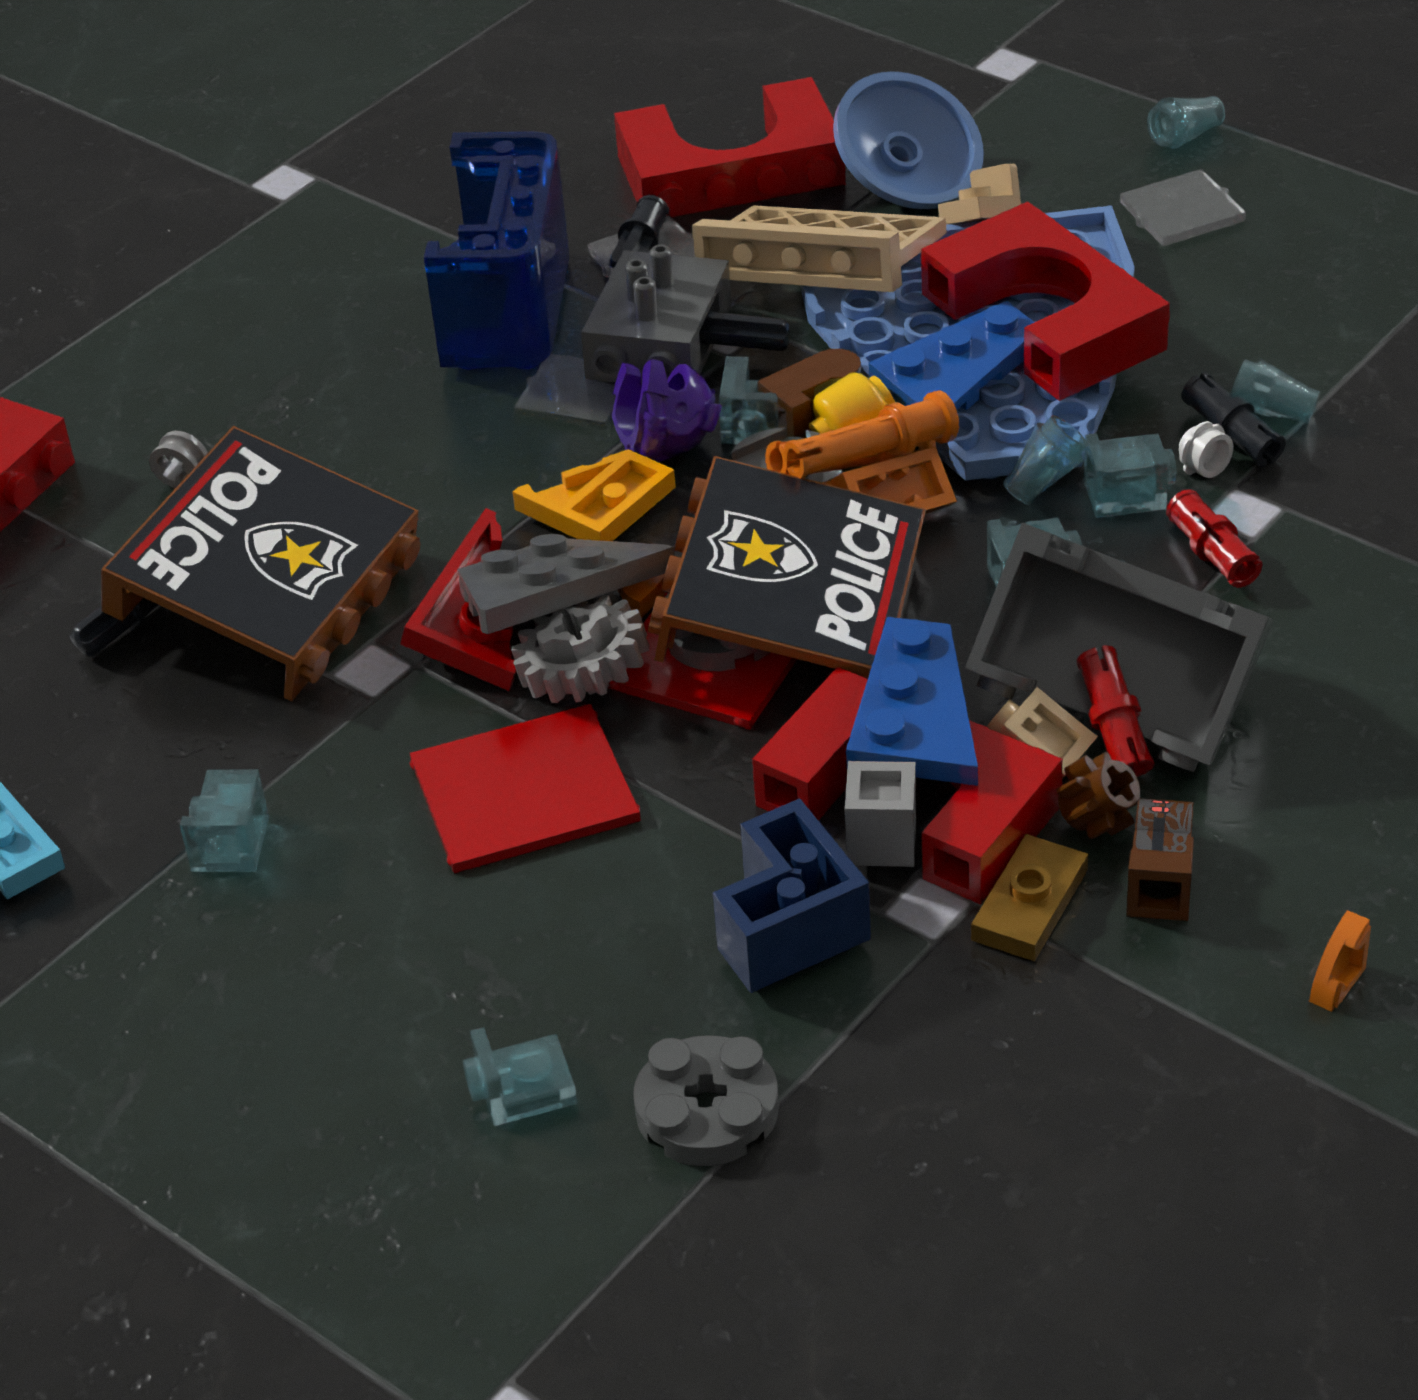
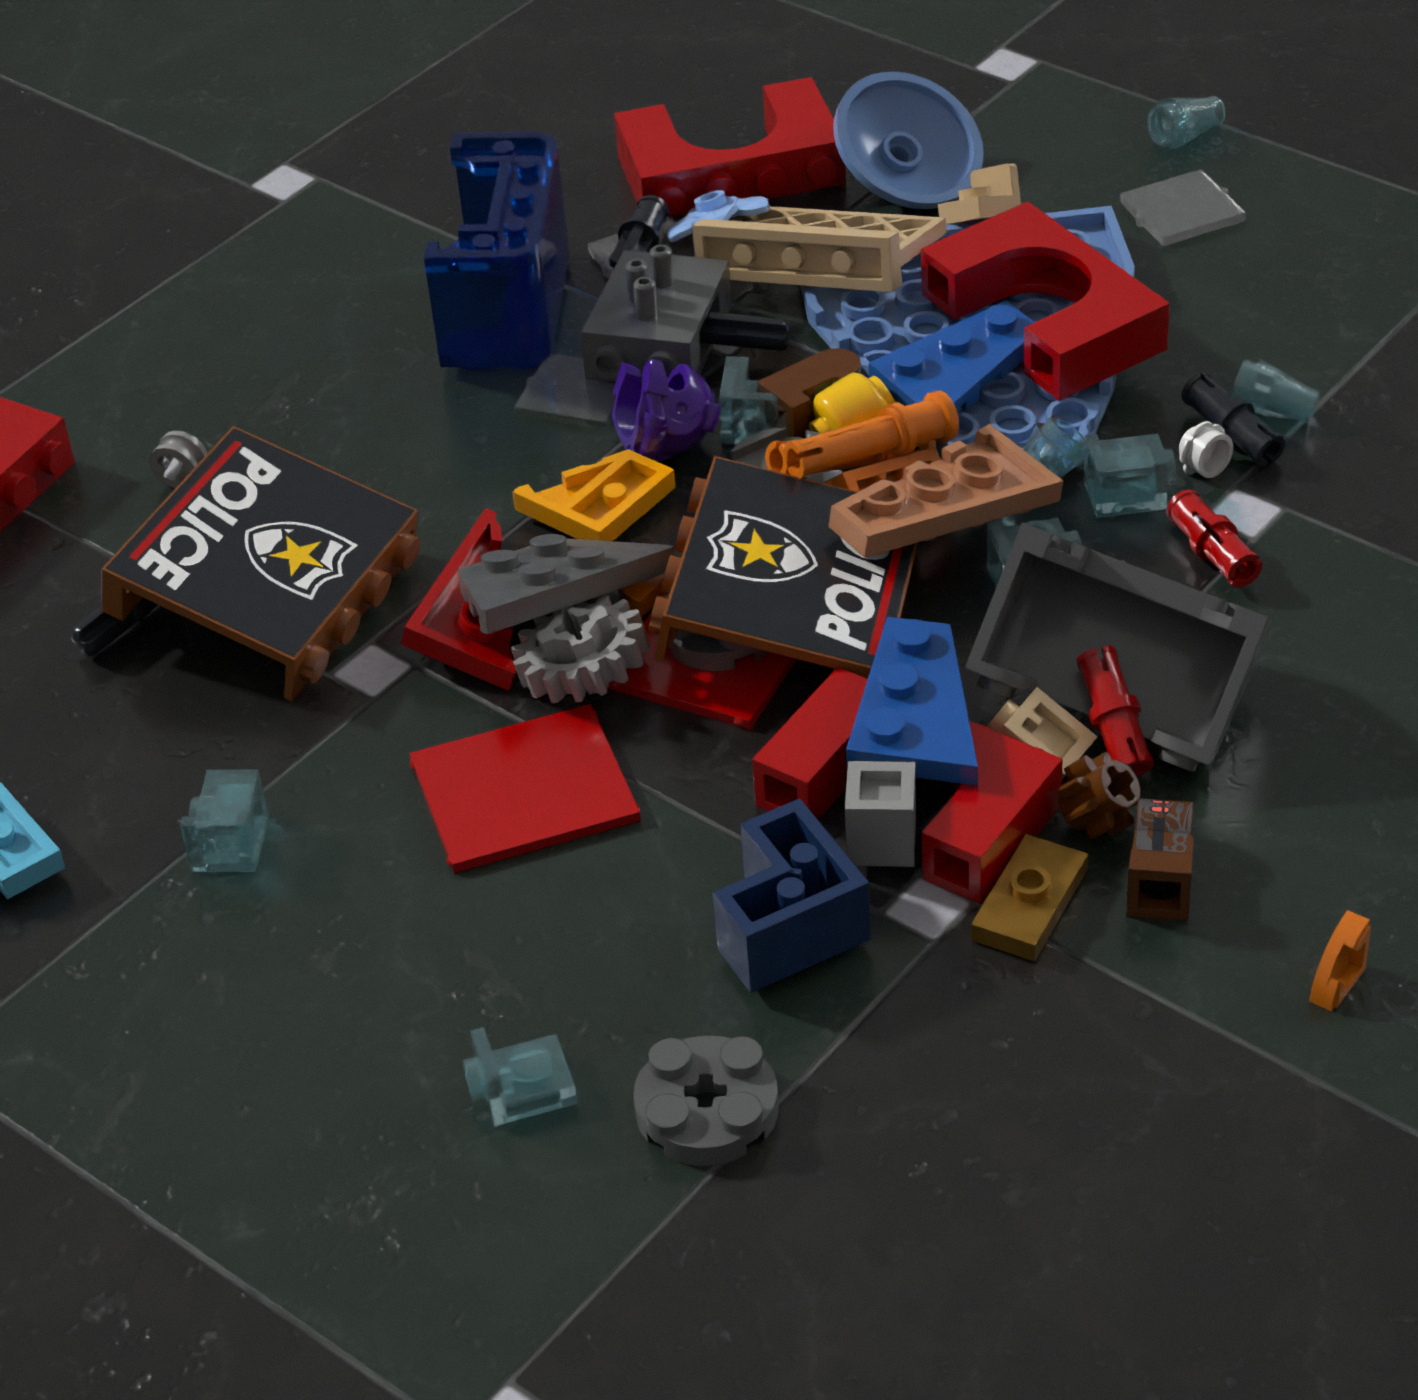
none -> light blue plate [667,190,770,242]
none -> nougat wing [829,424,1063,558]

